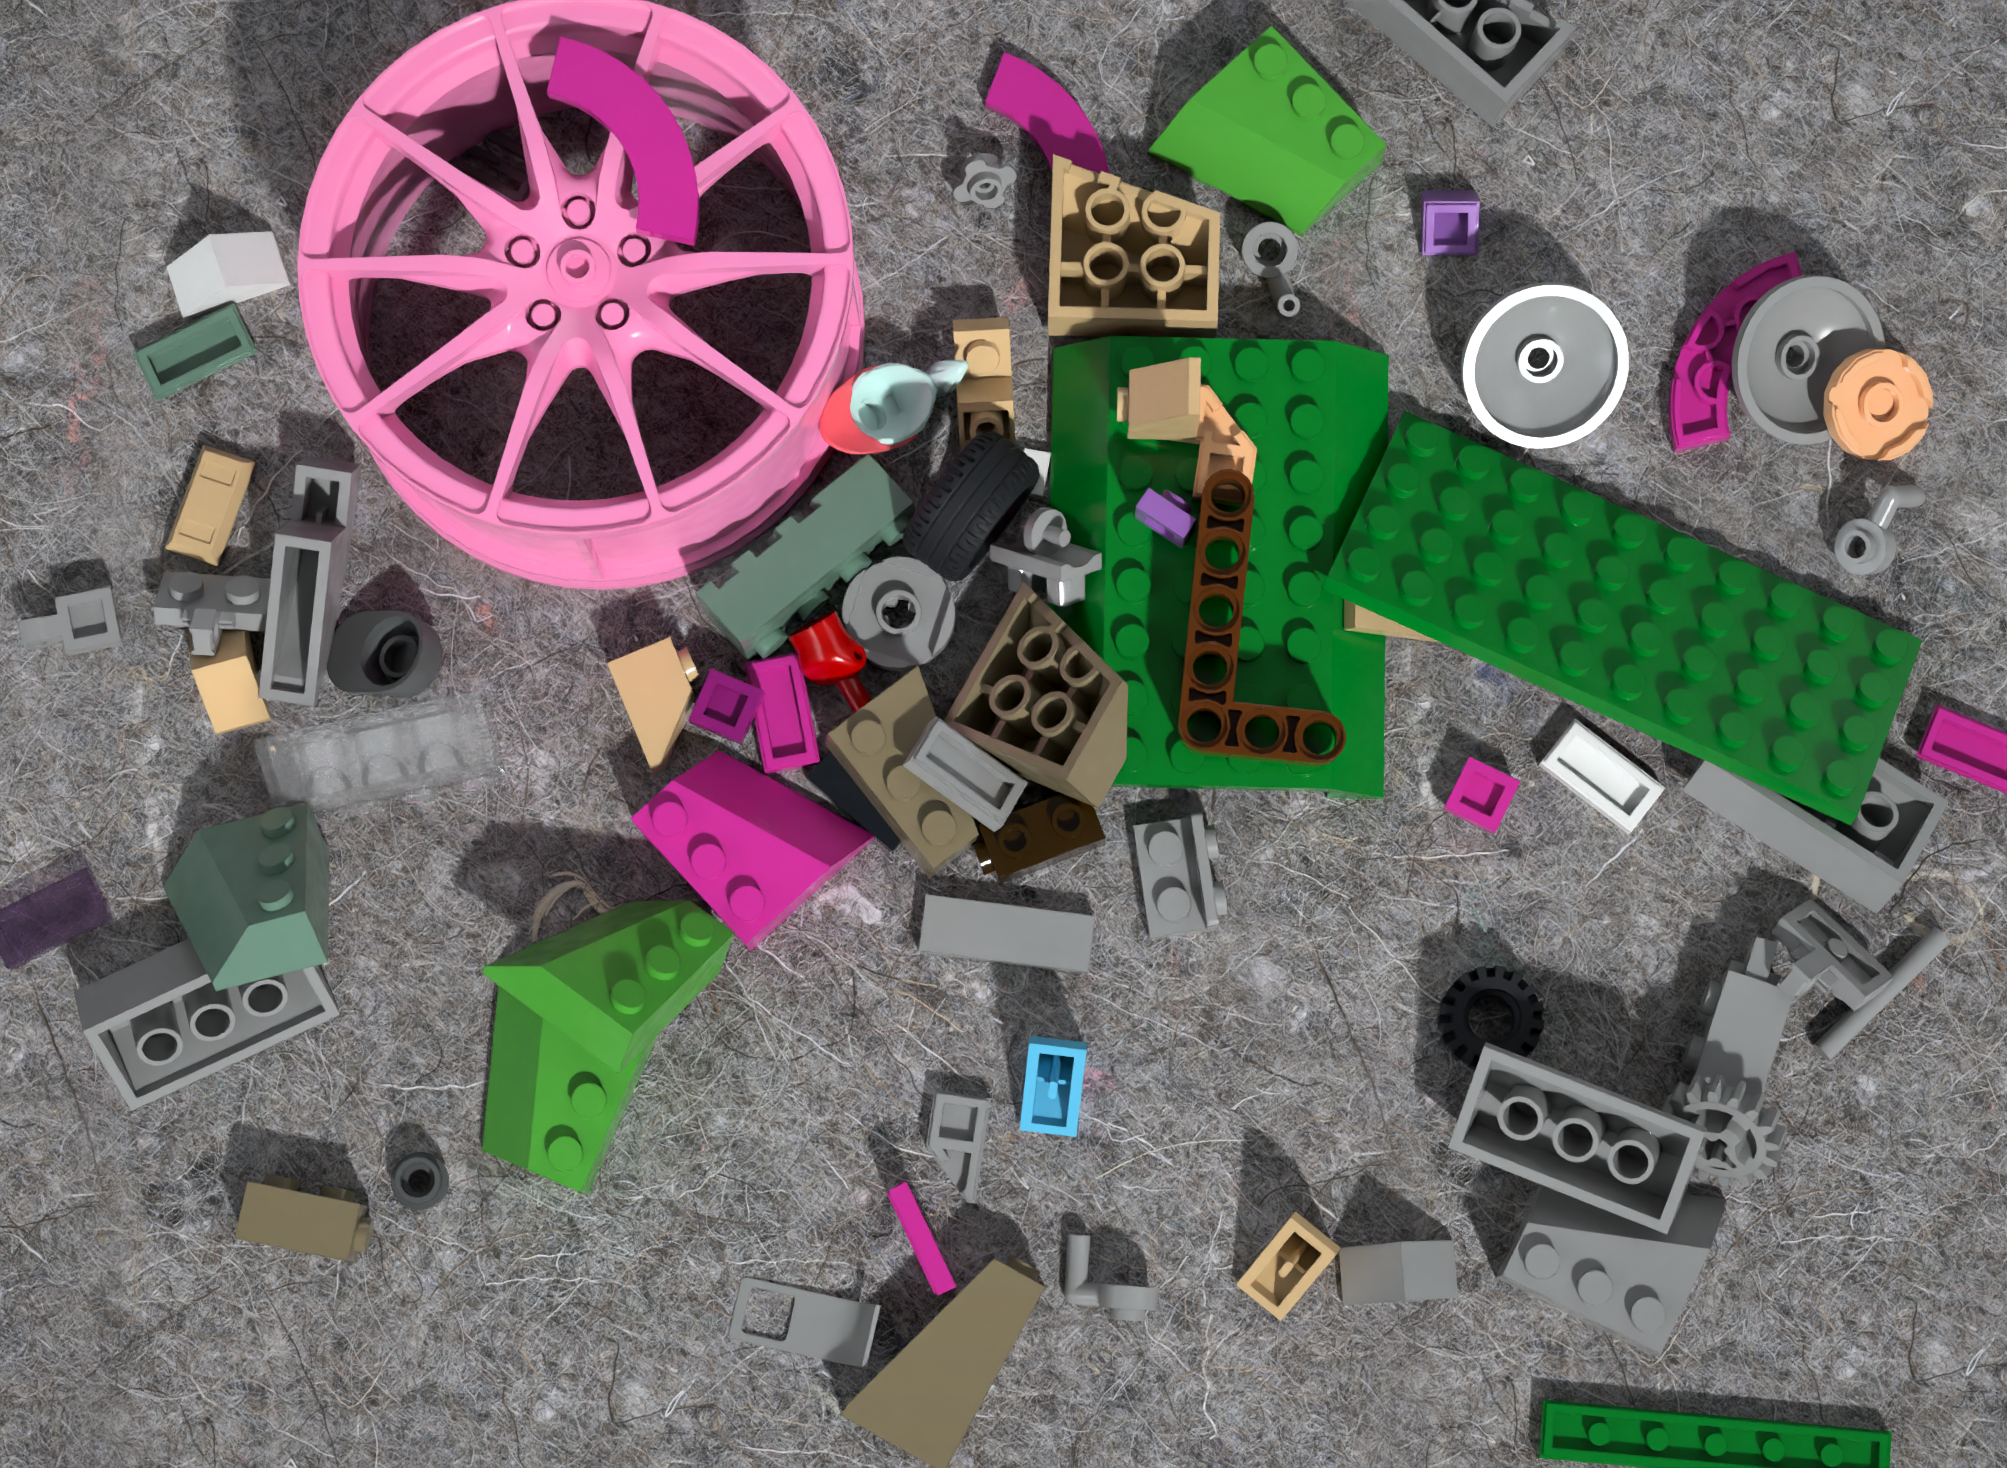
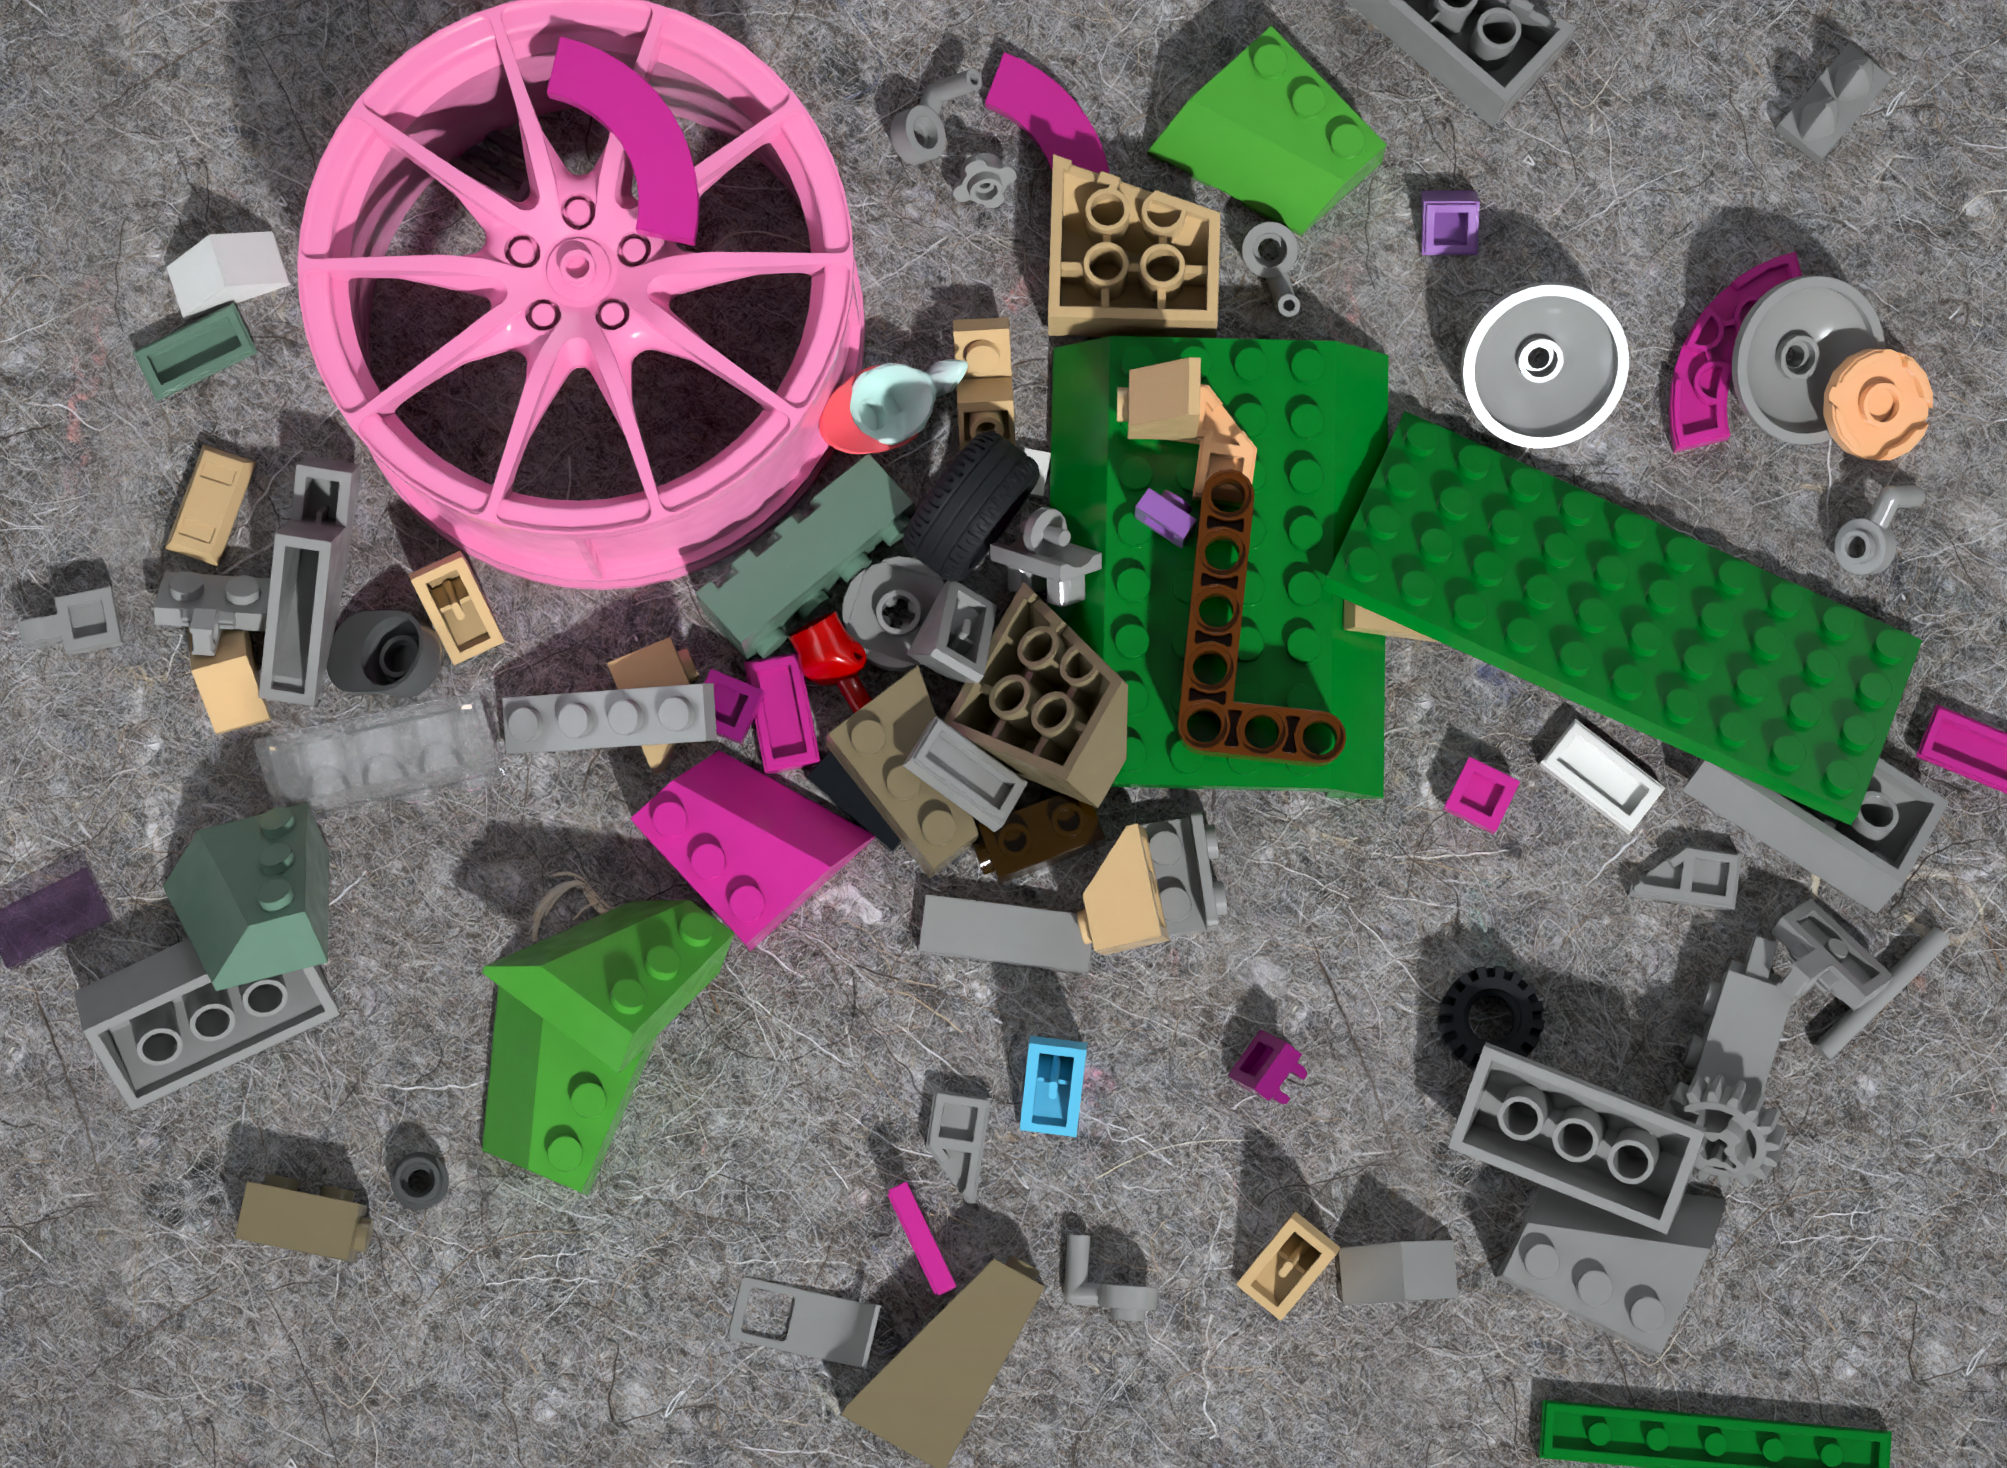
none -> tan slope [408,551,505,665]
none -> light grey plate [502,683,717,754]
none -> light grey plate [890,69,982,165]
none -> light grey slope [906,580,997,683]
none -> tan slope [1077,823,1170,955]
none -> magenta tile [1227,1029,1308,1104]
none -> light grey tile [1627,845,1742,912]
none -> light grey tile [1776,43,1892,165]

